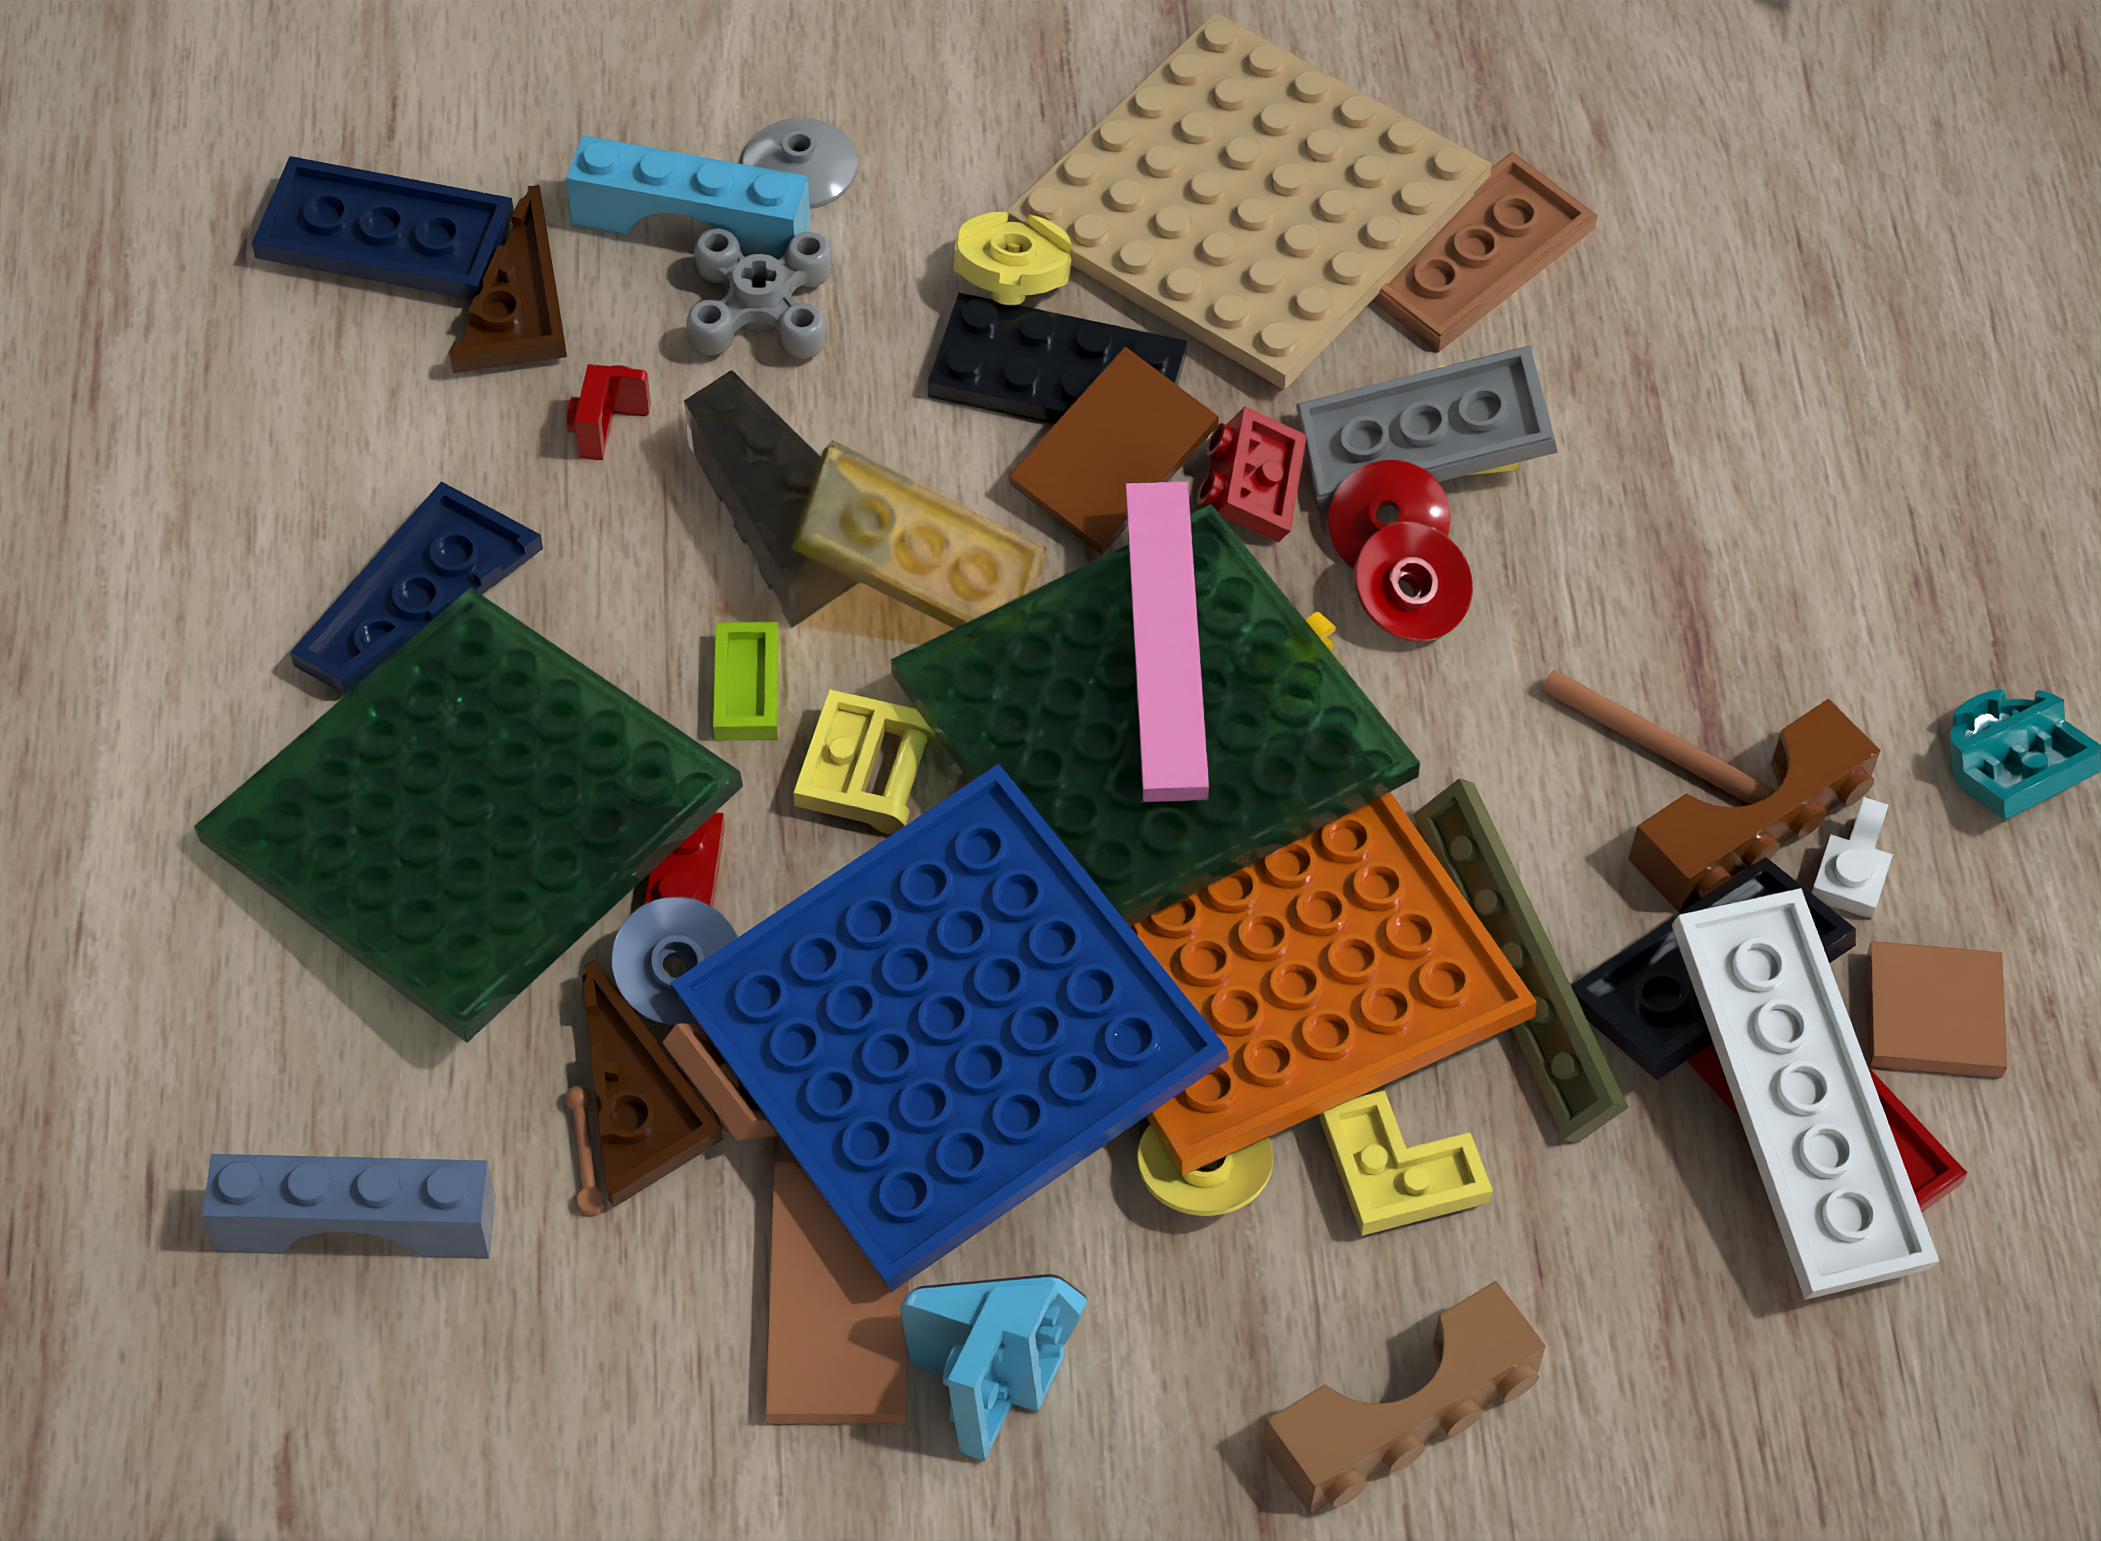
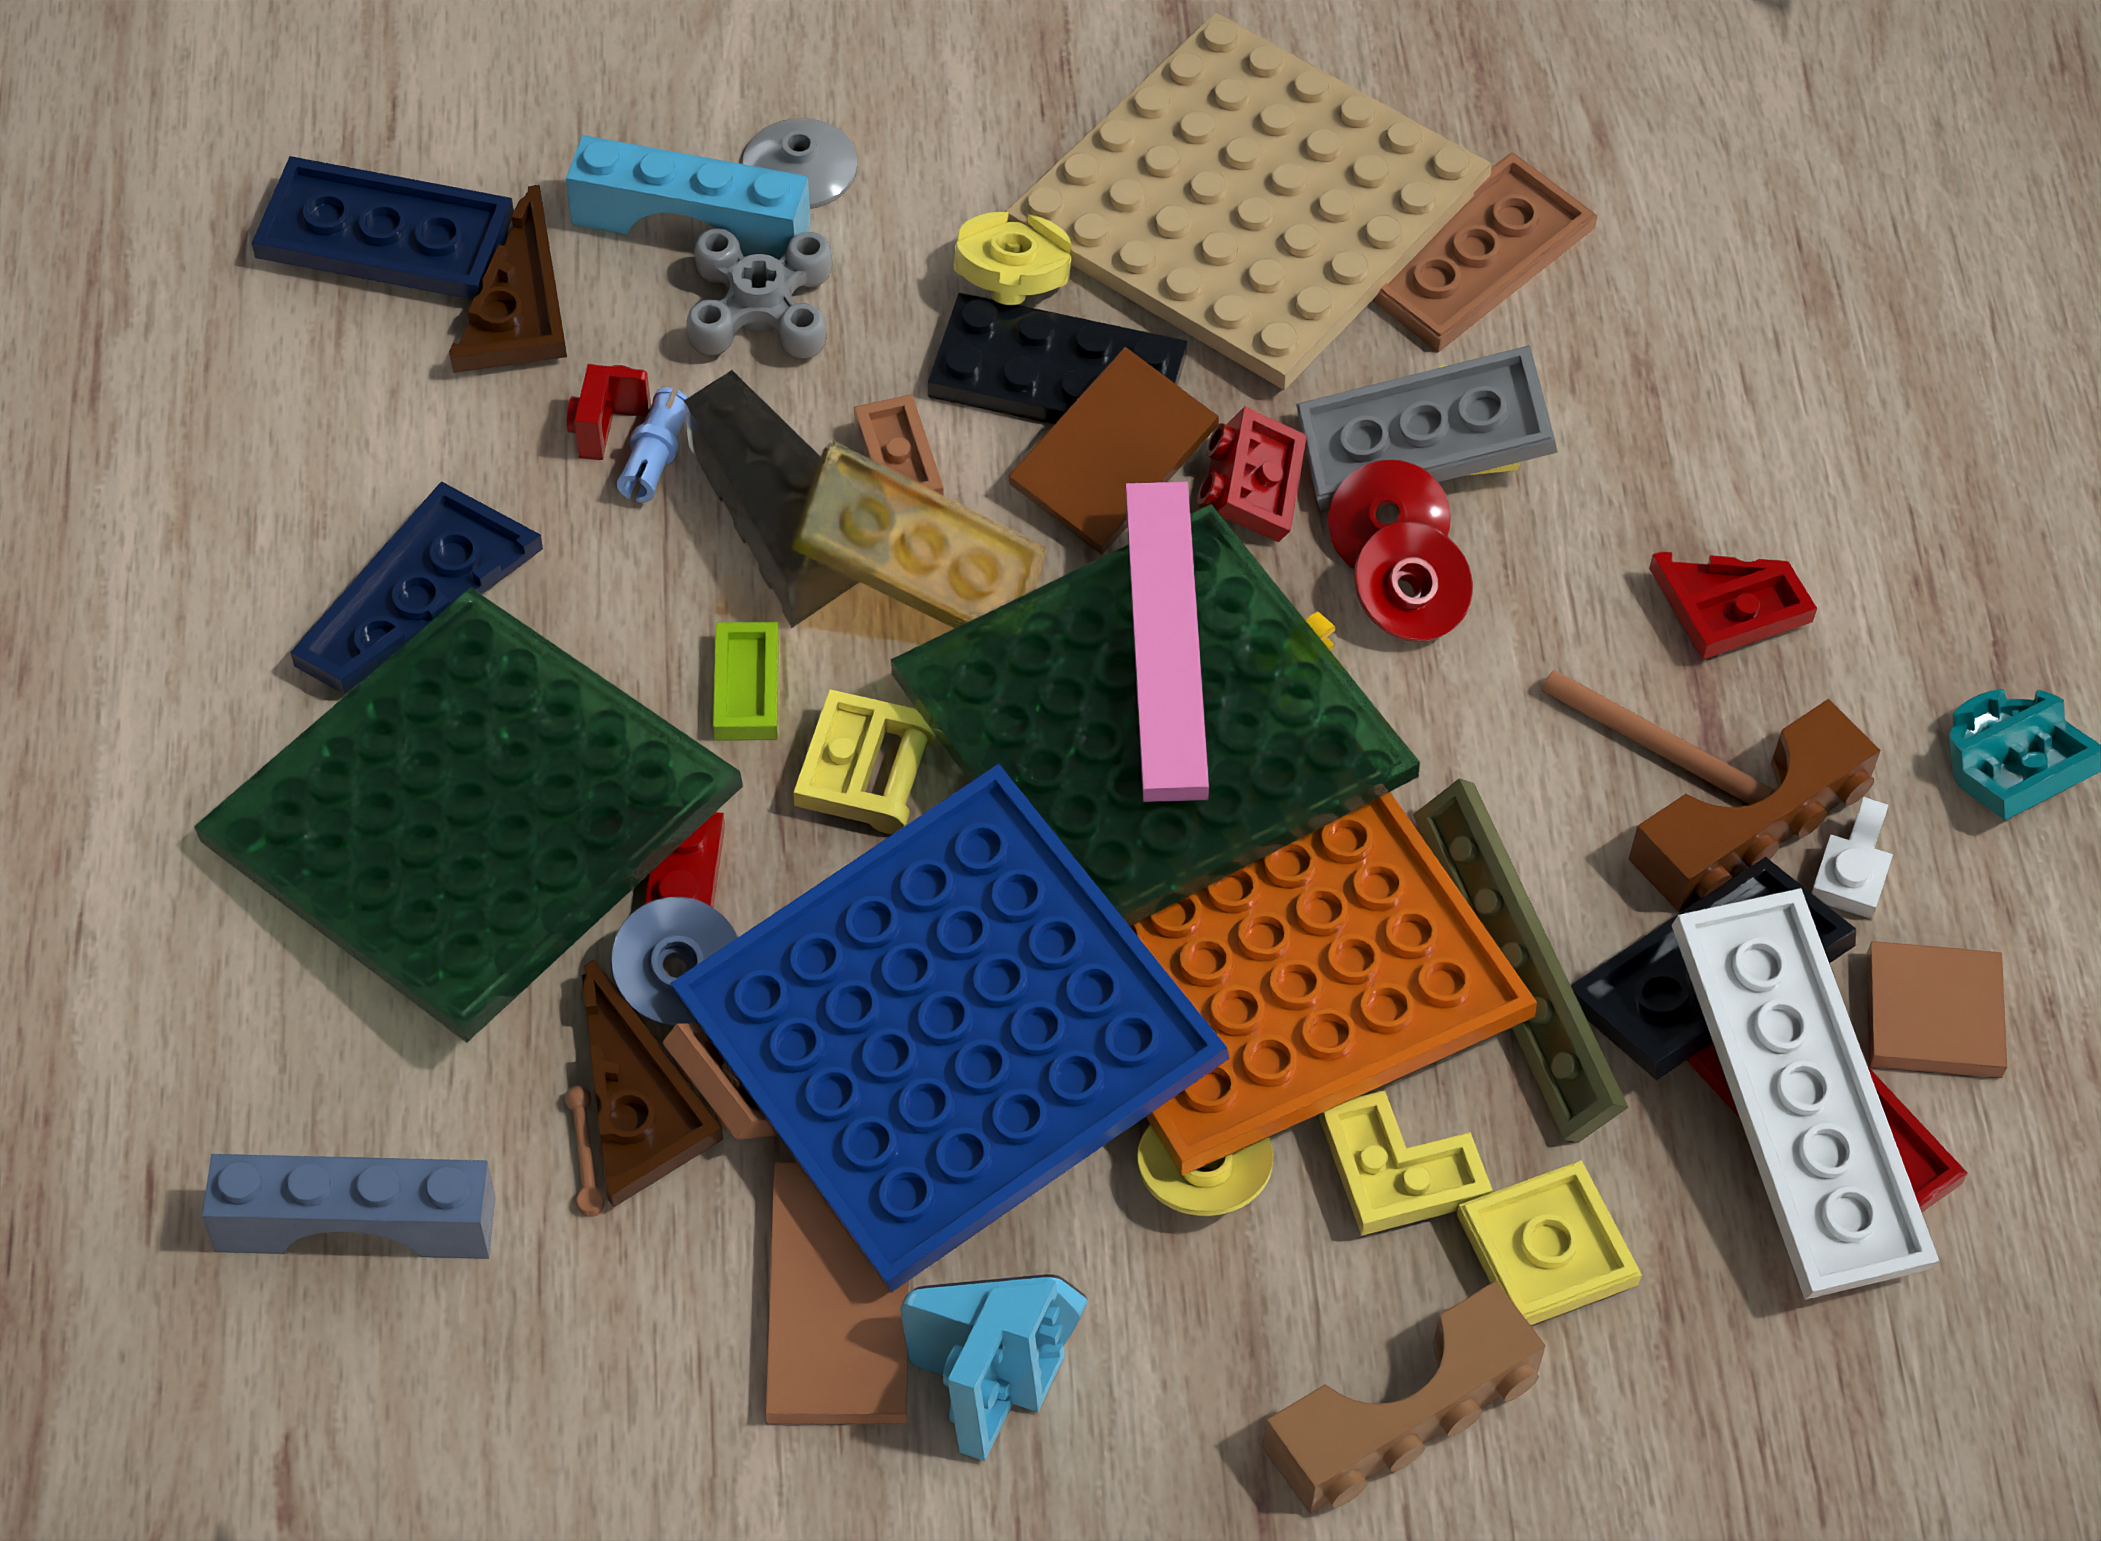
none -> light blue pin [617,387,691,502]
none -> nougat plate [854,394,944,515]
none -> light yellow plate [1457,1160,1642,1325]
none -> red wing [1649,552,1817,659]

